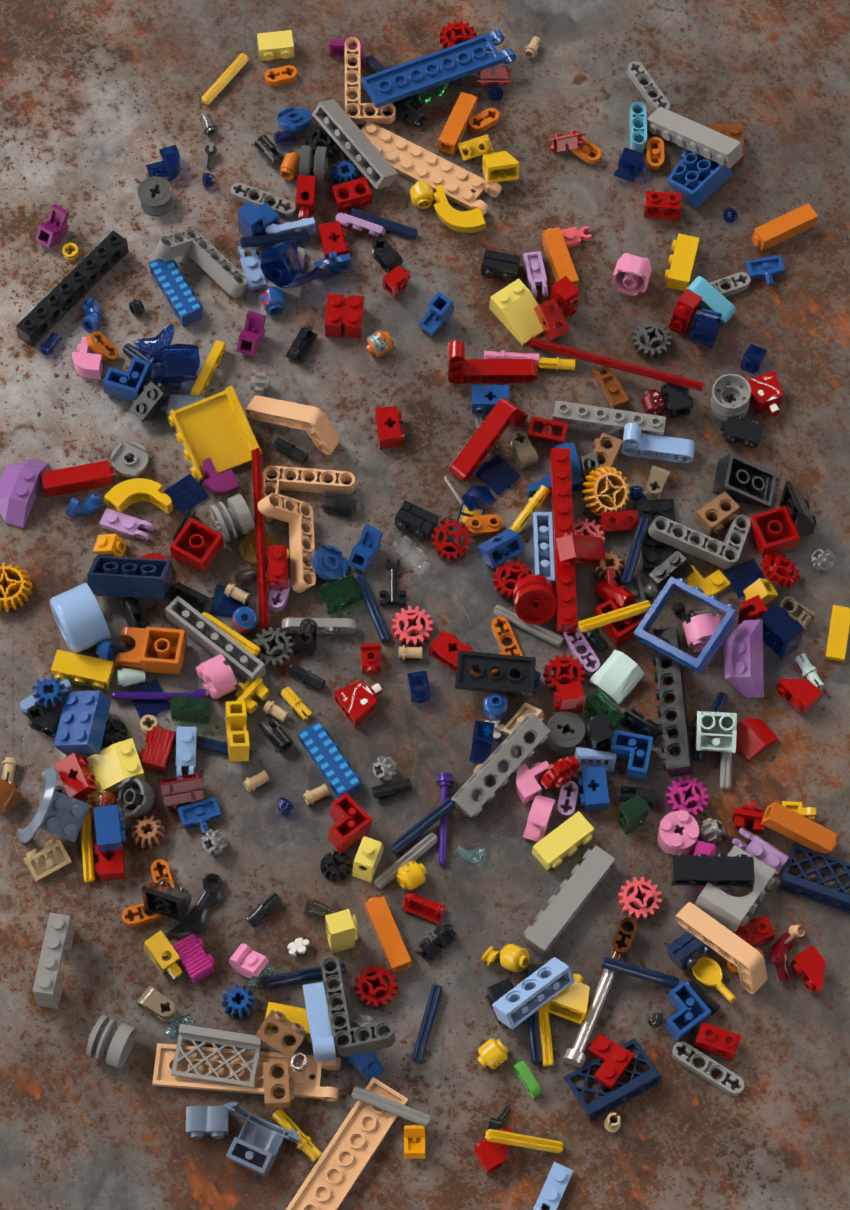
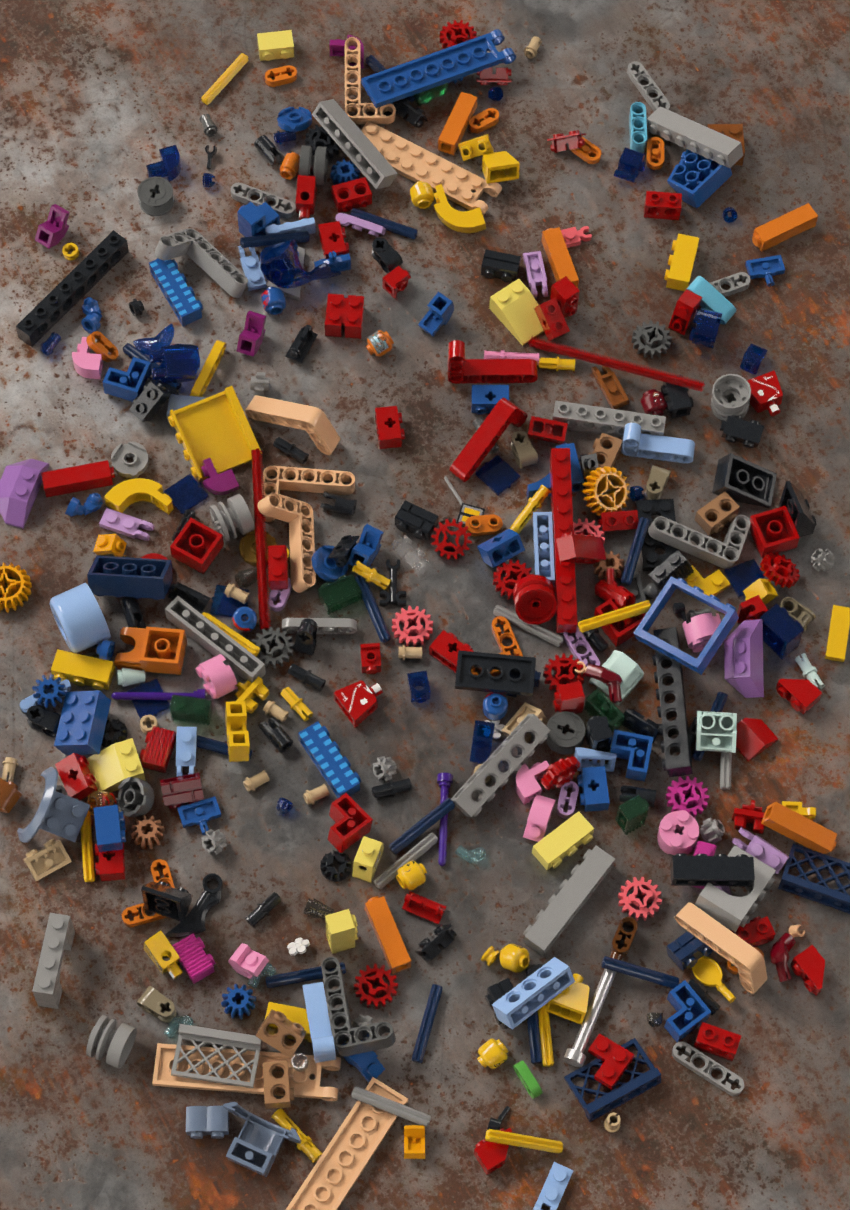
clear blue bracket [462,486,496,511] -> none
bright pink brick [612,253,652,296] -> none
none -> black hinge [328,535,359,567]
none -> yellow pin [352,561,391,590]
none -> dark red arm [575,661,623,703]

